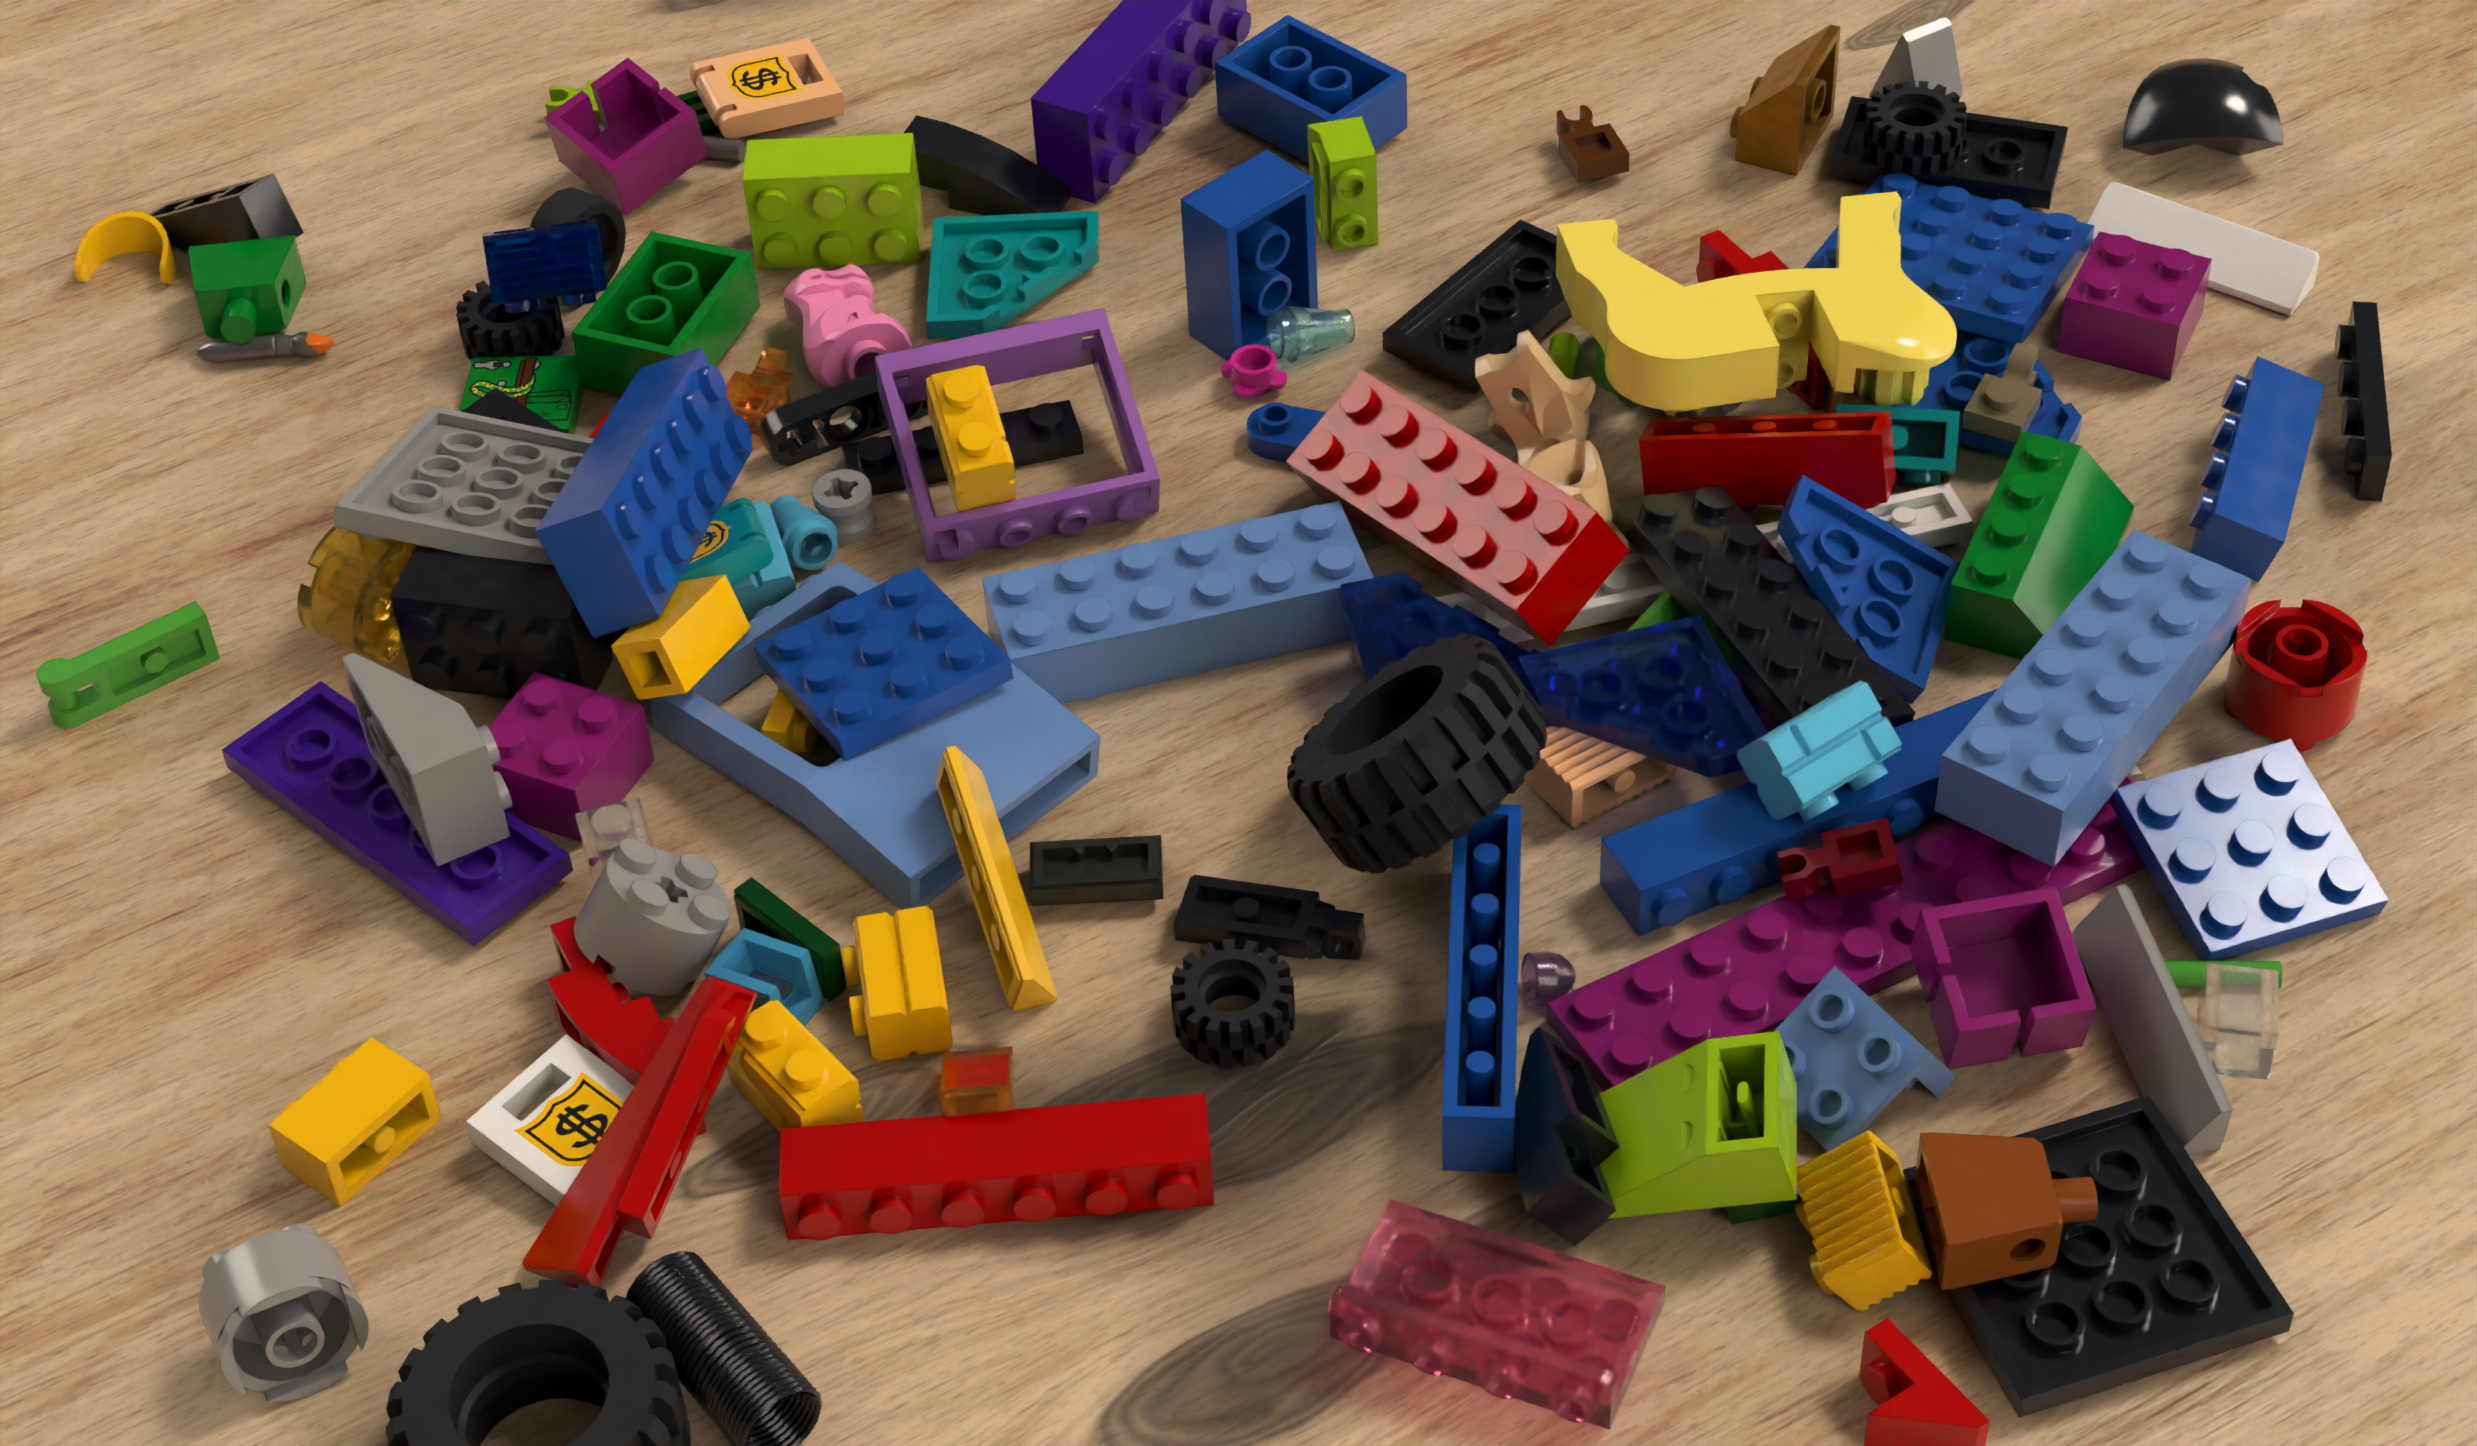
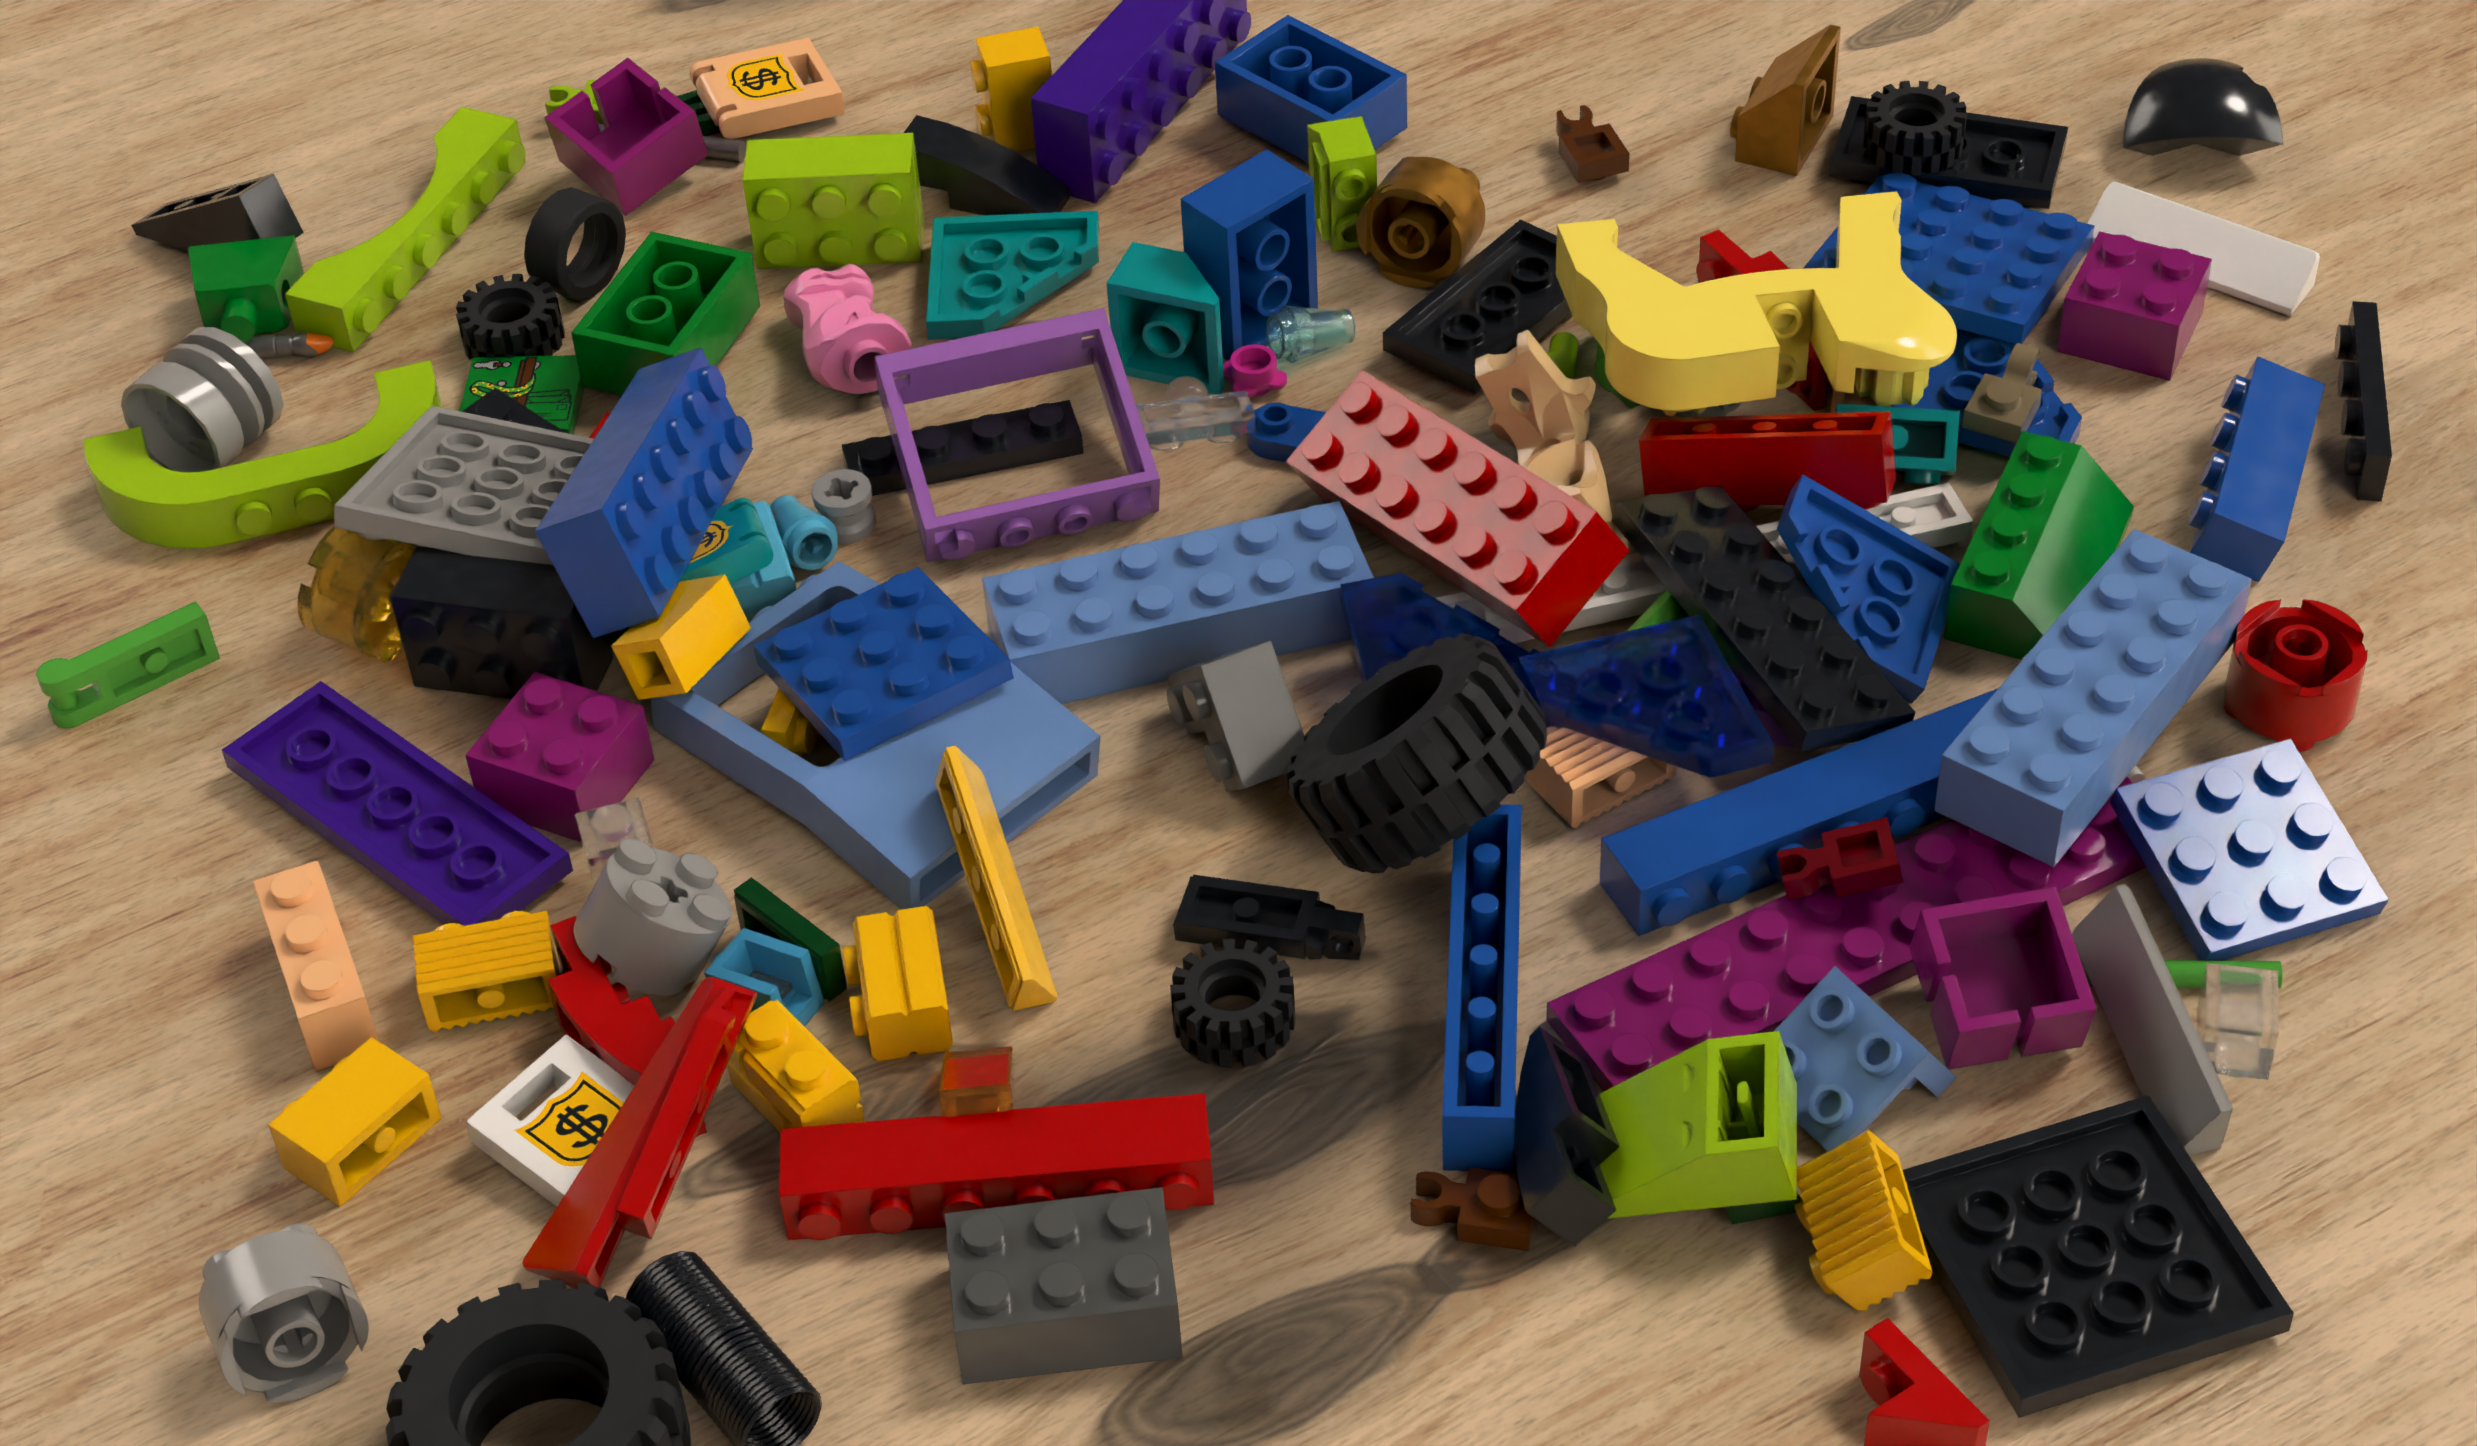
yellow helmet [75,210,177,284] -> none
light grey slope [341,652,513,867] -> none
clear blue brick [482,219,607,313] -> none
clear orange plate [726,347,794,436] -> none
black beam [759,371,928,465] -> none
yellow brick [925,365,1016,512] -> none
pearl dark grey plate [1029,835,1164,906] -> none
clear pink bracket [1329,1199,1665,1430] -> none
clear purple hinge [1521,951,1576,1007] -> none
medium azure brick [1737,680,1902,822] -> none
light grey slope [1869,16,1962,99] -> none
dark orange torso [1914,1132,2098,1290] -> none
none -> lime arch [82,360,443,549]
none -> light grey wheel [121,327,283,472]
none -> light nougat brick [253,860,379,1072]
none -> lime arch [285,106,526,353]
none -> yellow brick [412,910,560,1033]
none -> dark grey brick [945,1187,1183,1385]
none -> yellow brick [969,26,1052,152]
none -> teal slope [1106,242,1224,396]
none -> clear plate [1136,376,1256,451]
none -> dark grey brick [1166,641,1304,792]
none -> pearl gold brick [1356,156,1486,288]
none -> reddish brown plate [1410,1167,1535,1251]

